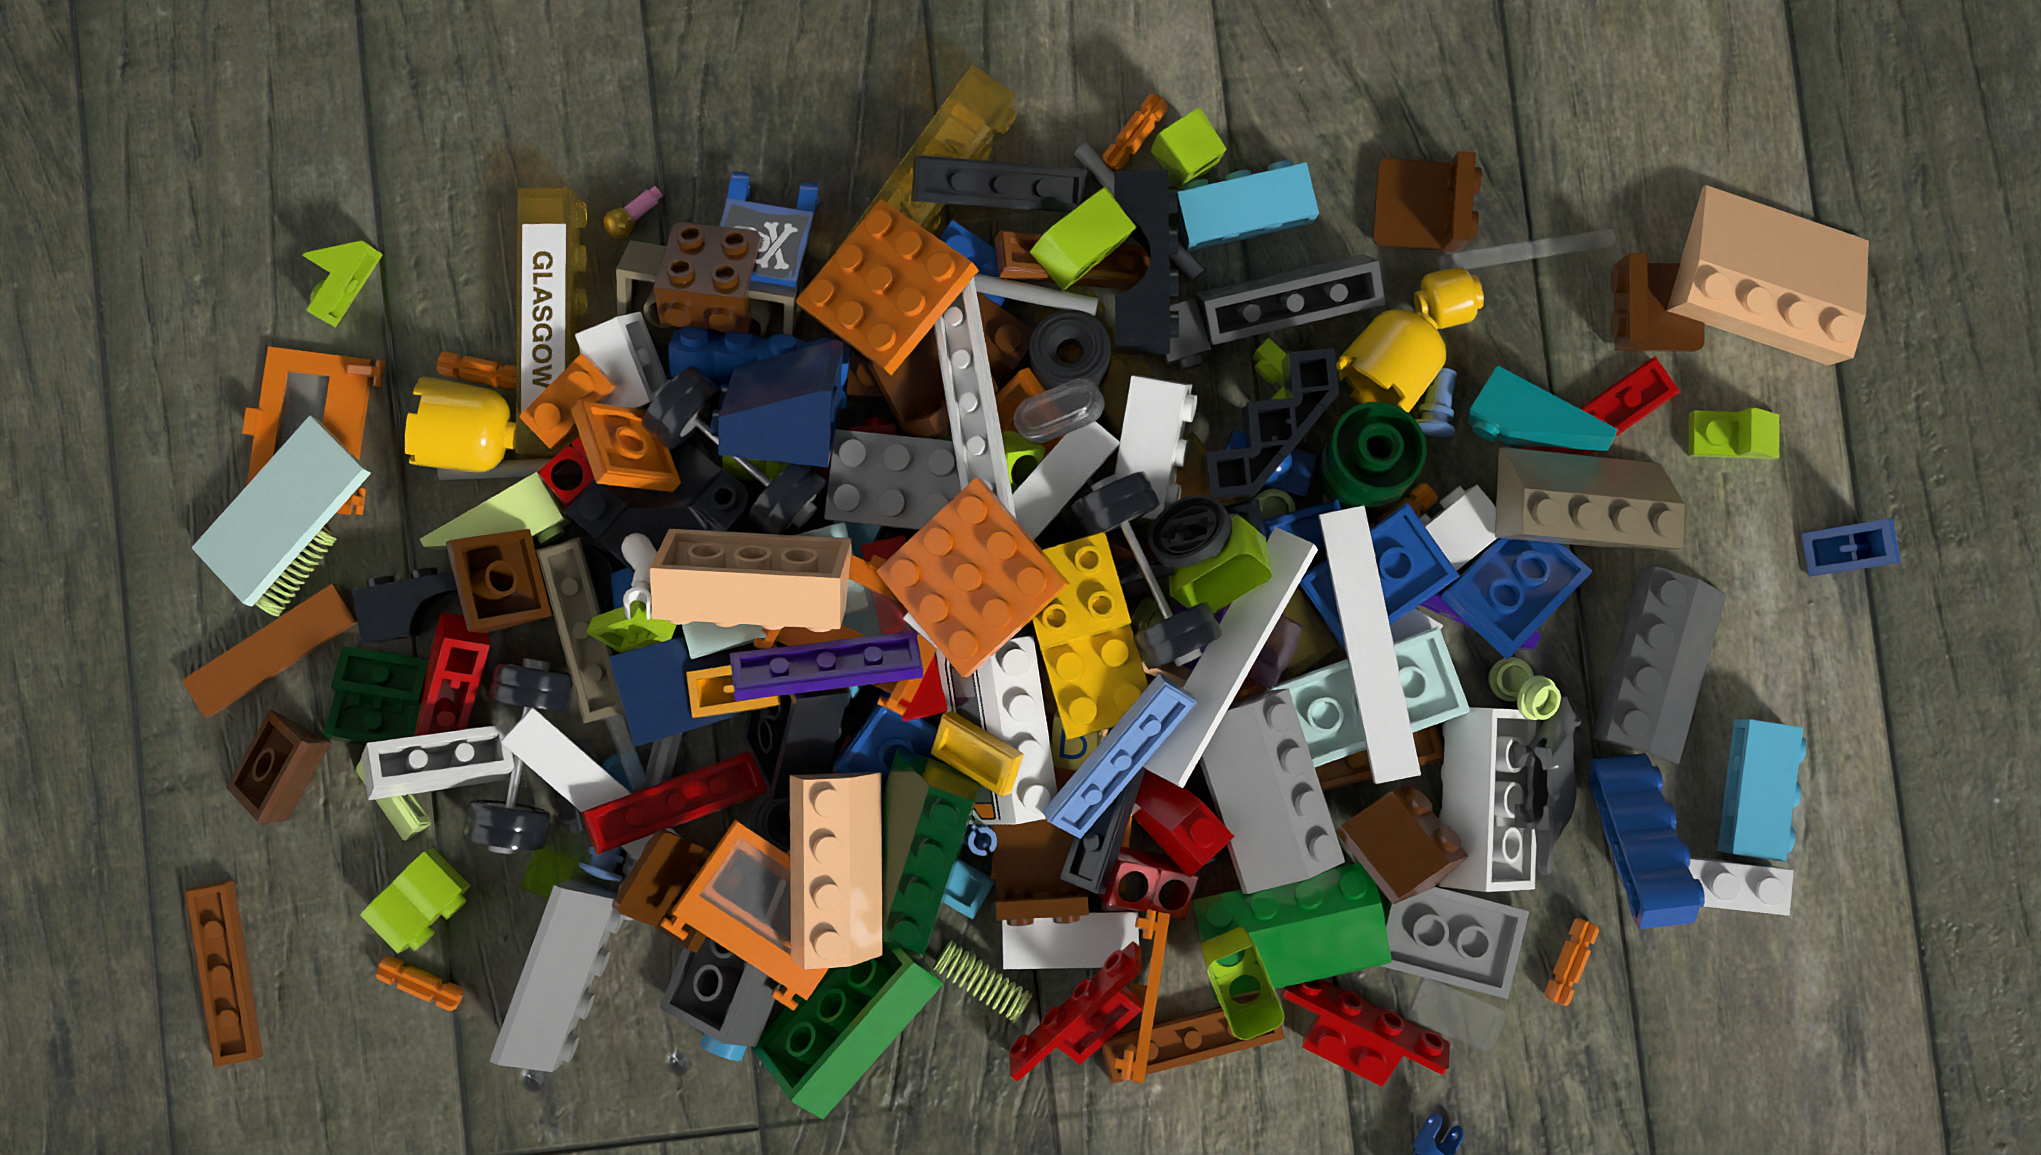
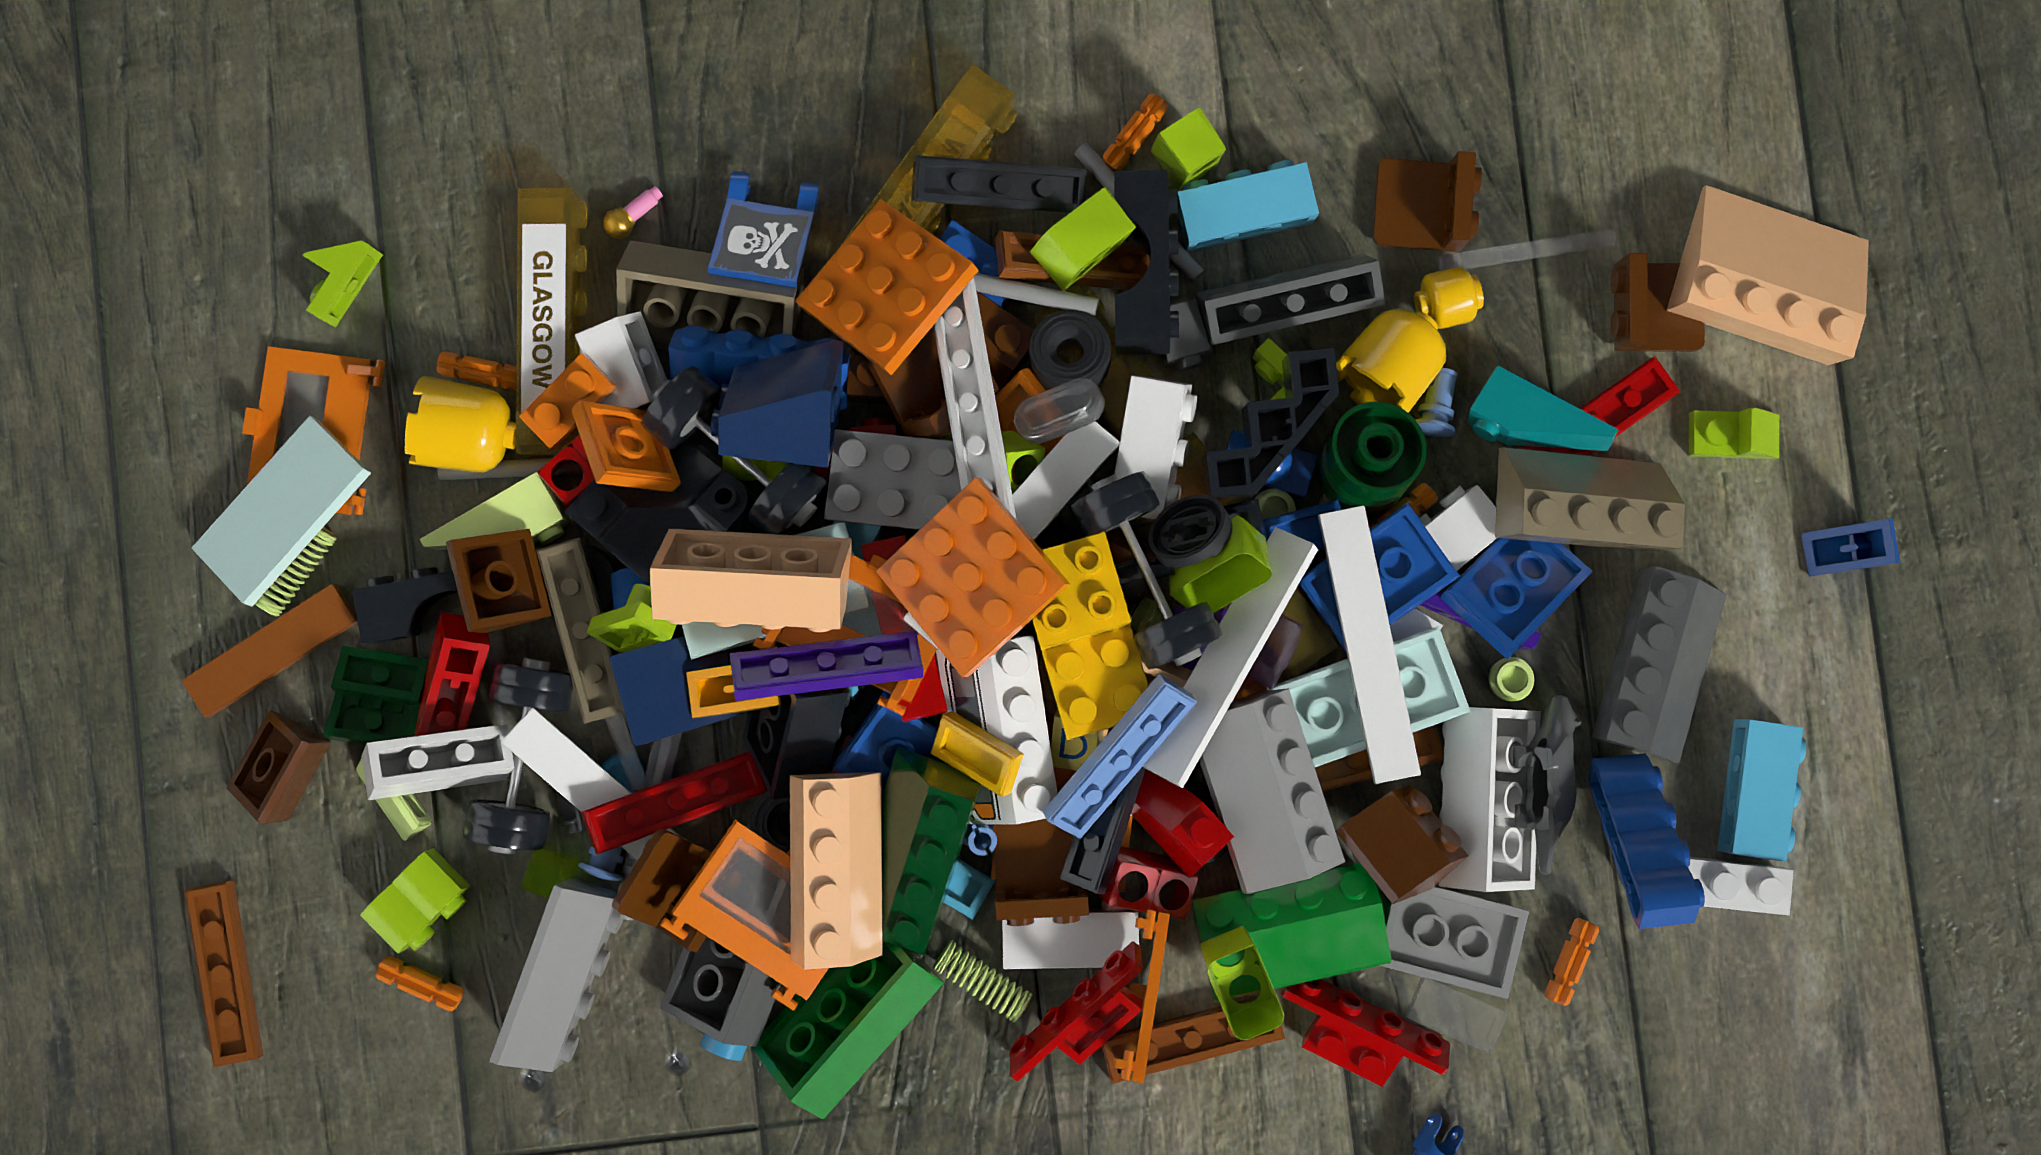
white arm [621,533,657,620] -> none
reddish brown bracket [653,222,761,334] -> none
yellowish green plate [1517,675,1561,720] -> none

